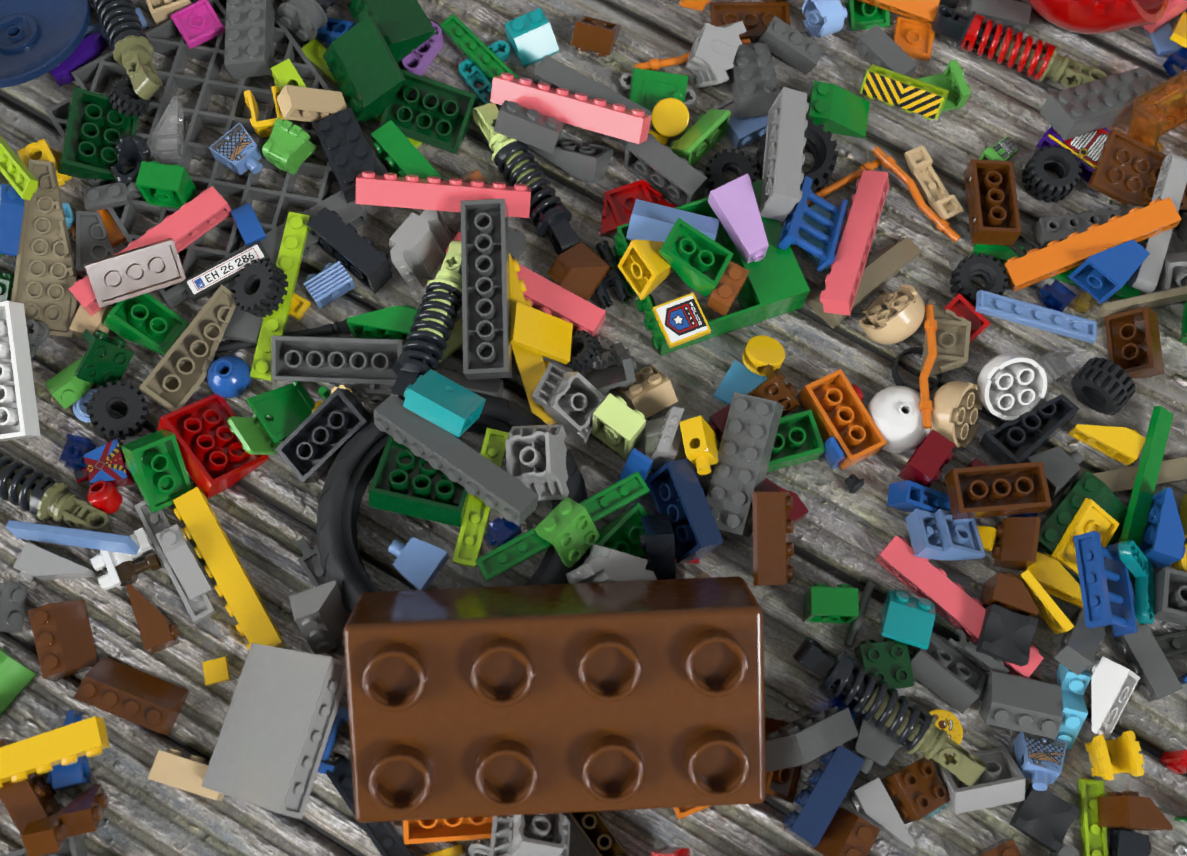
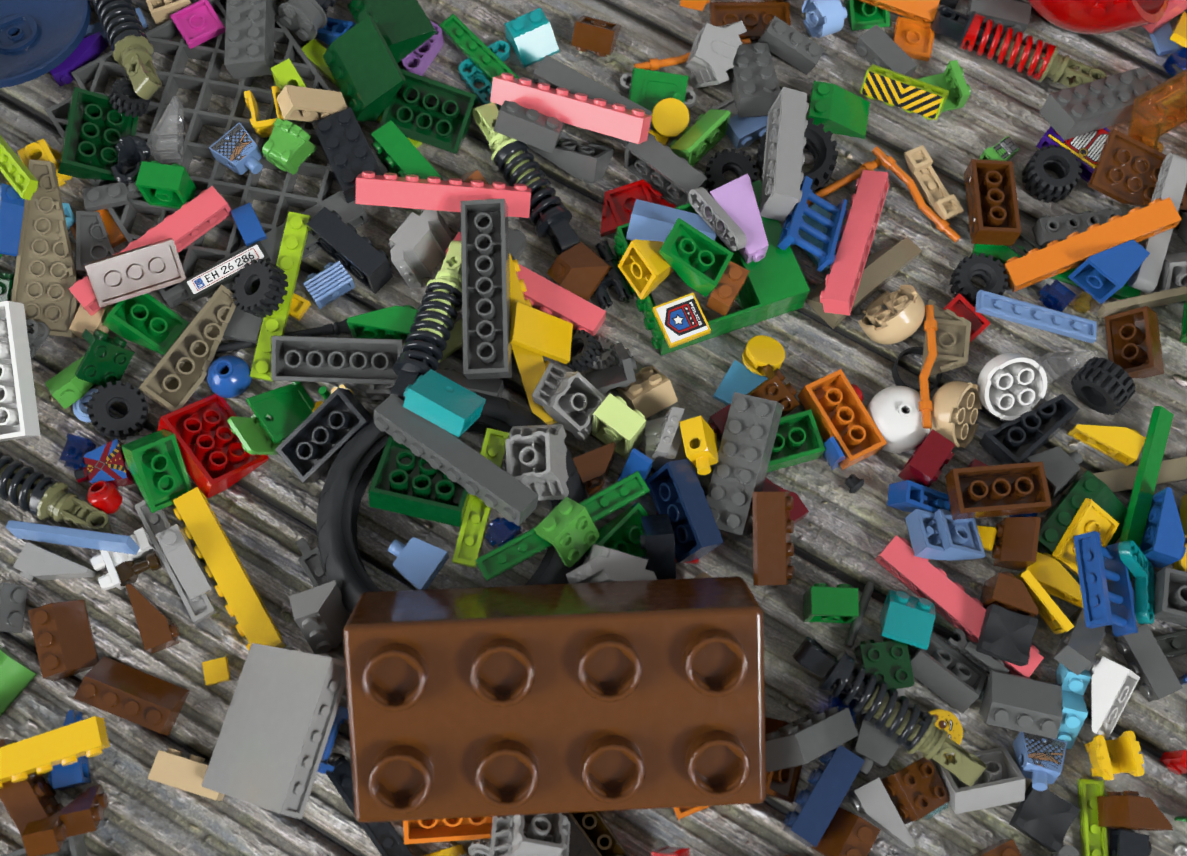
none -> reddish brown slope [572,442,616,495]
none -> light grey beam [688,187,747,251]

